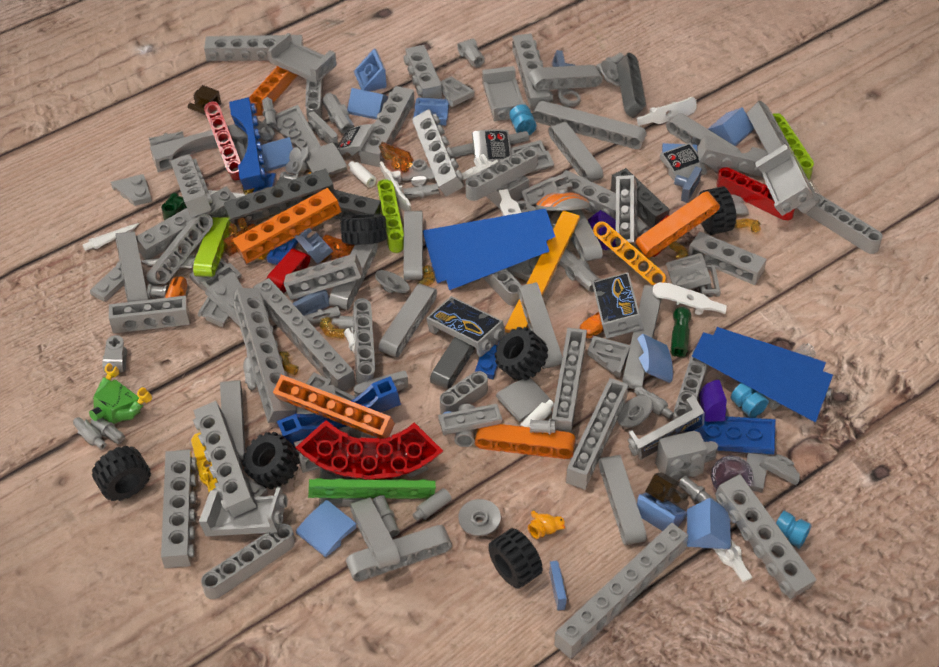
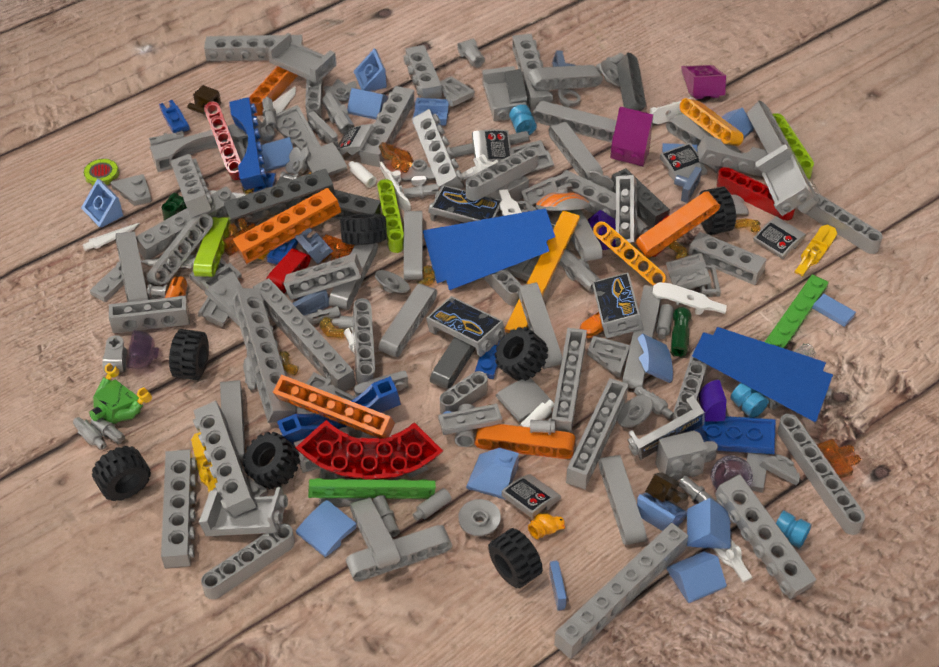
none -> medium blue slope [81,179,123,228]
none -> tile [83,159,119,186]
none -> clear purple cylinder [127,330,159,369]
none -> blue hinge [159,100,190,133]
none -> black tyre [169,329,209,380]
none -> white bar [263,86,296,119]
none -> light grey plate [324,79,357,102]
none -> panel [428,185,502,223]
none -> medium blue slope [466,448,519,500]
none -> slope [501,474,561,518]
none -> dark grey beam [505,69,528,105]
none -> light grey plate [589,171,616,193]
none -> magenta slope [610,106,654,167]
none -> light grey cylinder [656,304,674,339]
none -> medium blue slope [667,551,727,603]
none -> light orange beam [680,98,744,146]
none -> magenta slope [681,65,726,99]
none -> slope [753,216,806,259]
none -> bright green plate [765,274,829,349]
none -> light grey beam [777,414,865,535]
none -> yellow piece [794,225,837,276]
none -> medium blue tile [812,294,856,327]
none -> clear orange hinge [816,439,861,479]

